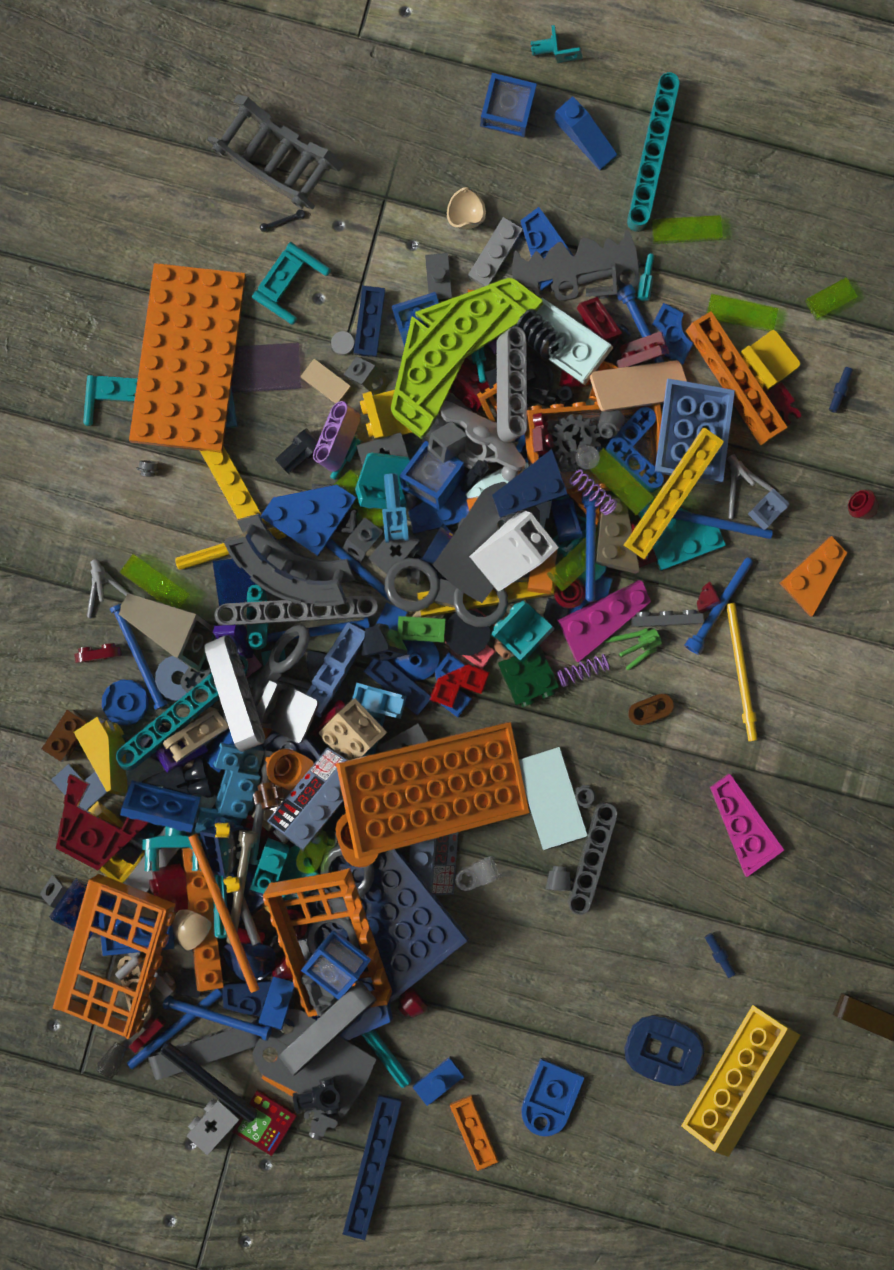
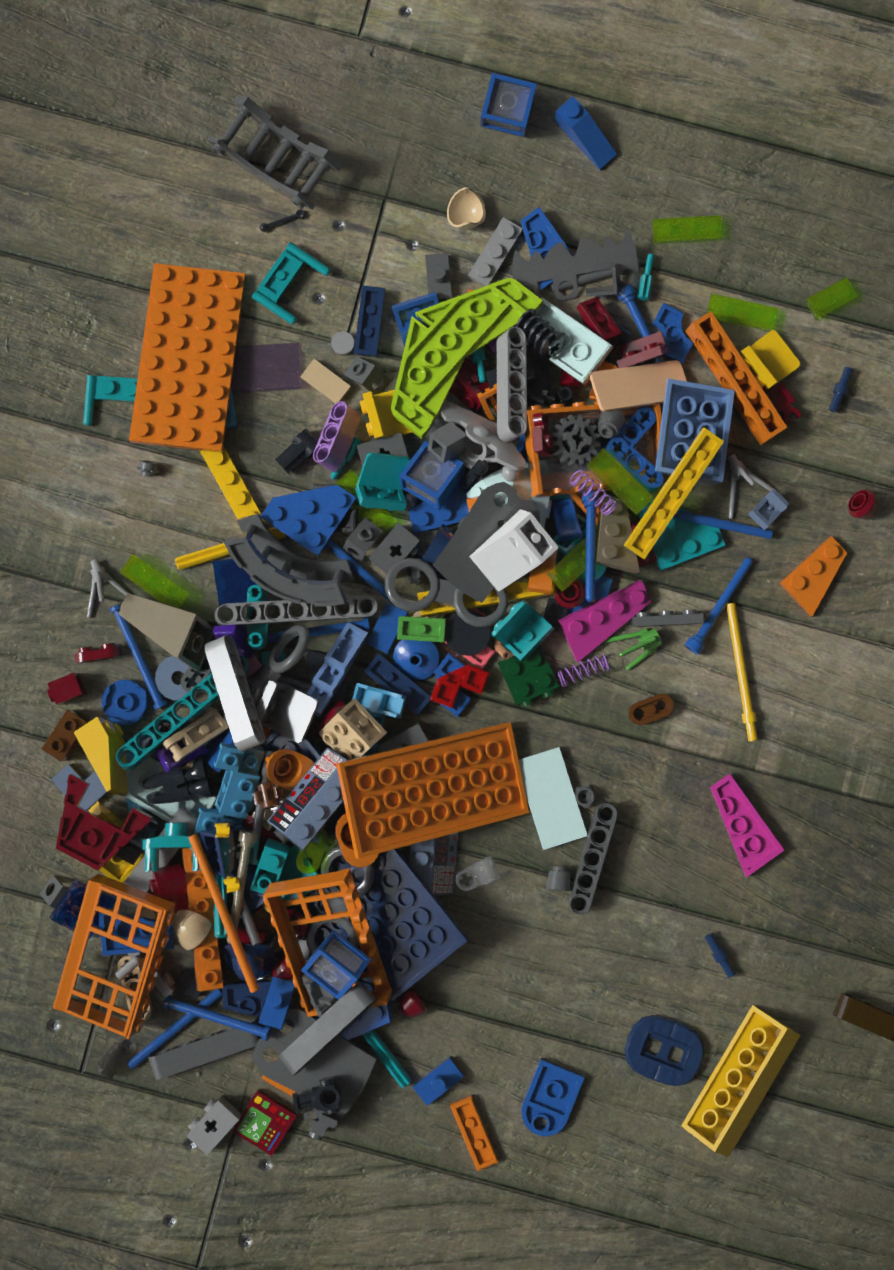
blue plate [120,780,201,833] -> none
dark red plate [129,1015,167,1053] -> none
black axle [160,1042,258,1122] -> none
dark blue plate [342,1094,401,1240] -> none
black slope [362,623,407,661] -> none
dark azure connector [382,473,409,543] -> none
dark blue wing [492,449,567,518] -> none
teal bracket [531,25,583,63] -> none
clear plate [576,446,600,470] -> none
teal beam [627,72,679,232] -> none
dark red tile [697,582,721,614] -> none
none -> dark red brick [47,672,87,705]

